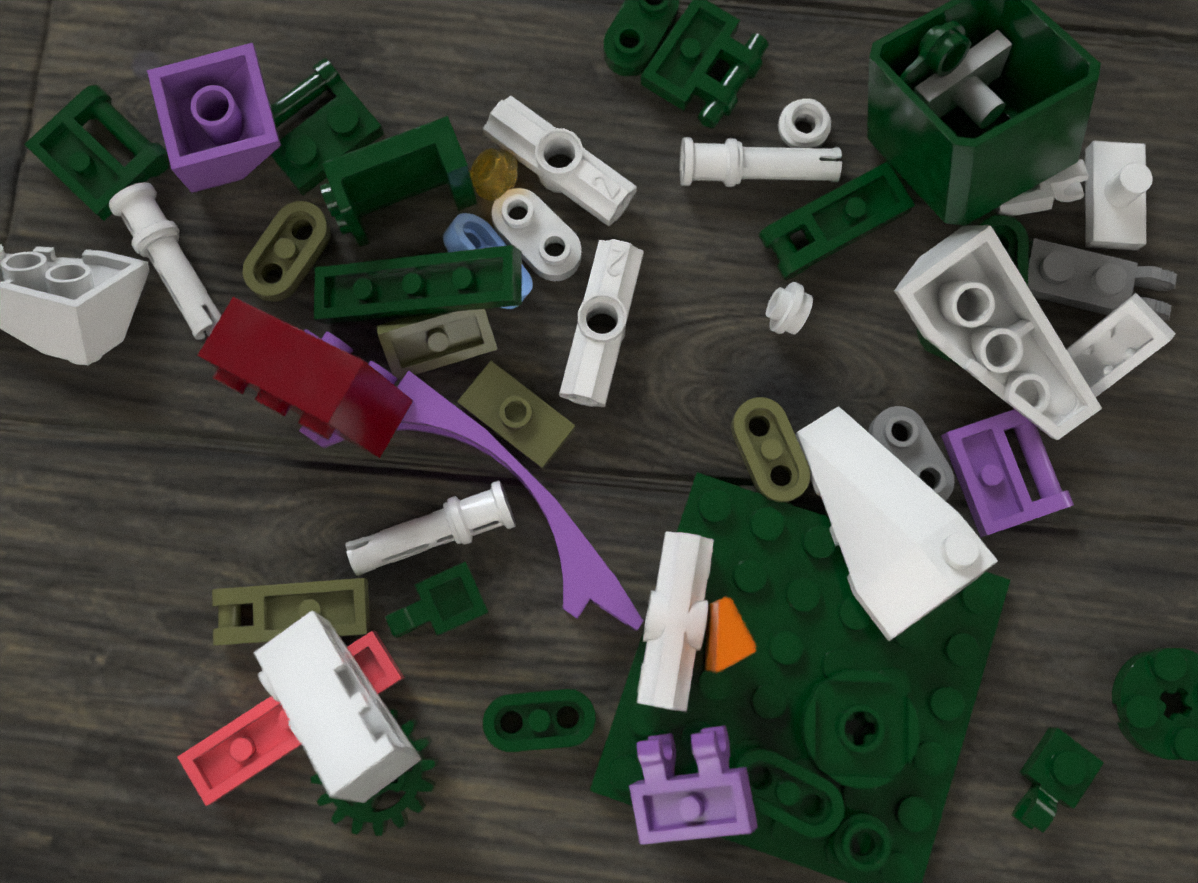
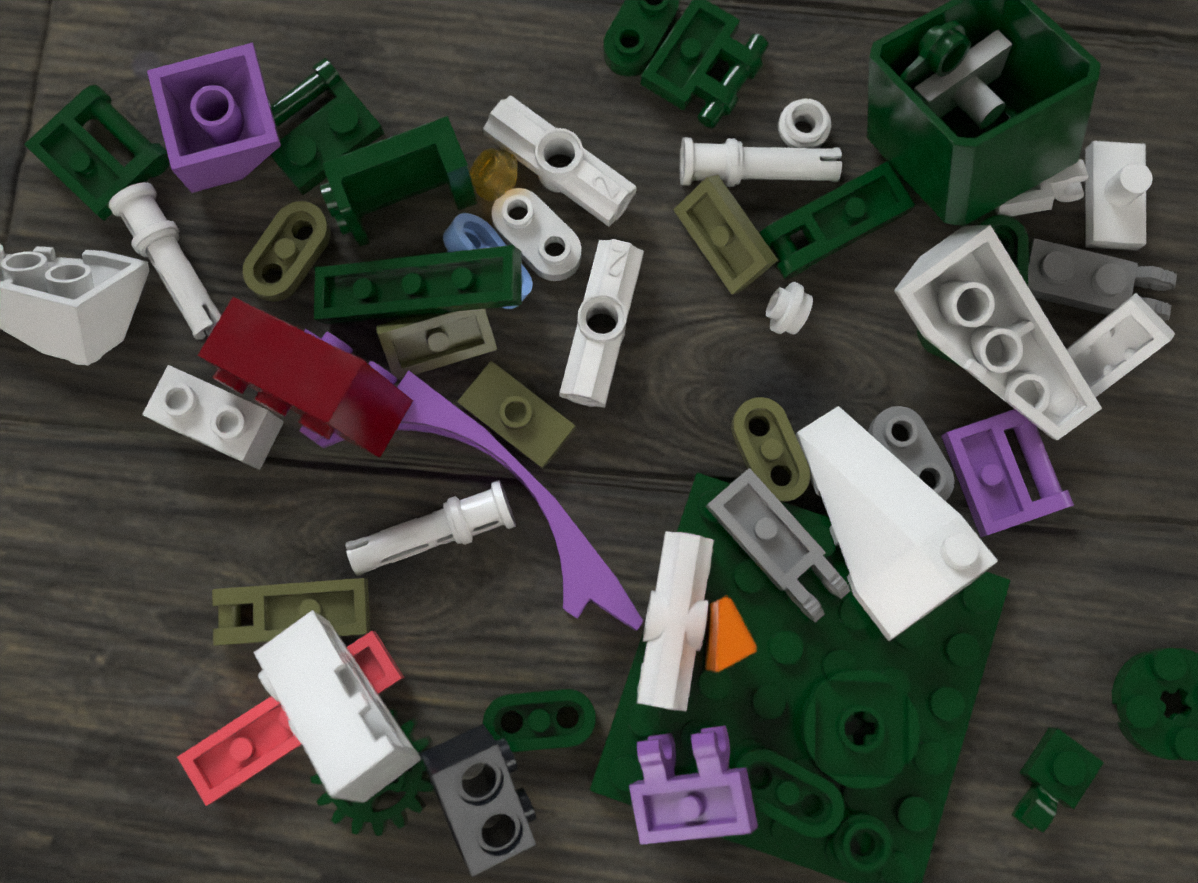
dark green plate [385,561,489,638] -> none
none -> white brick [142,365,284,470]
none -> black brick [420,724,537,877]
none -> olive plate [673,175,778,295]
none -> light grey hinge [706,468,850,622]

